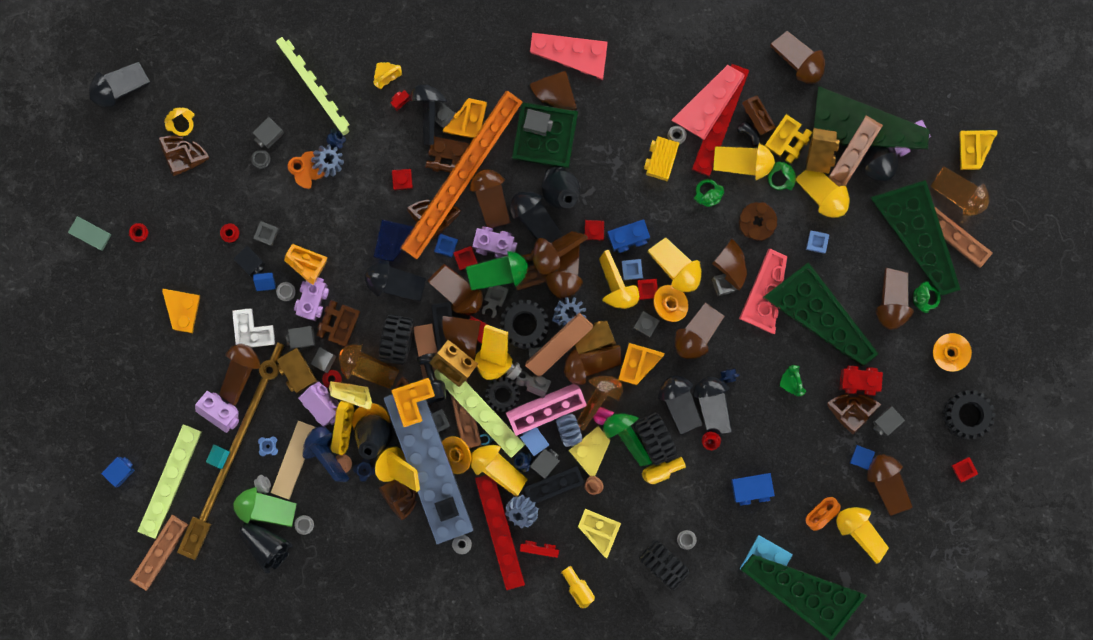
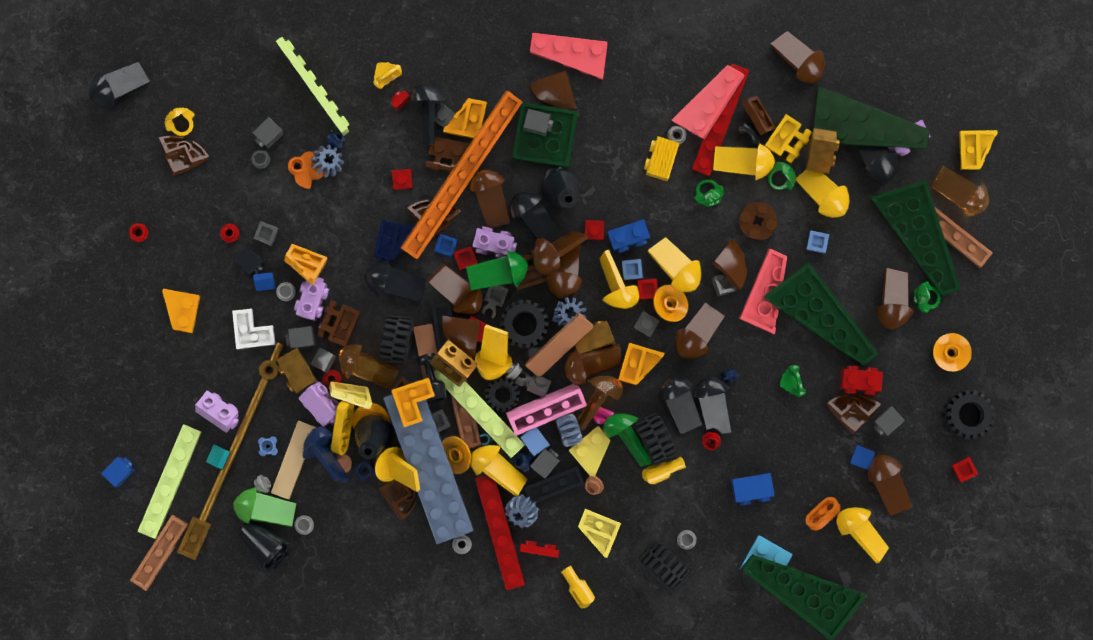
sand green tile [68,216,112,251] -> none
reddish brown piece [219,344,261,405] -> none
black tile [434,496,459,522] -> none
nougat tile [828,116,883,187] -> none

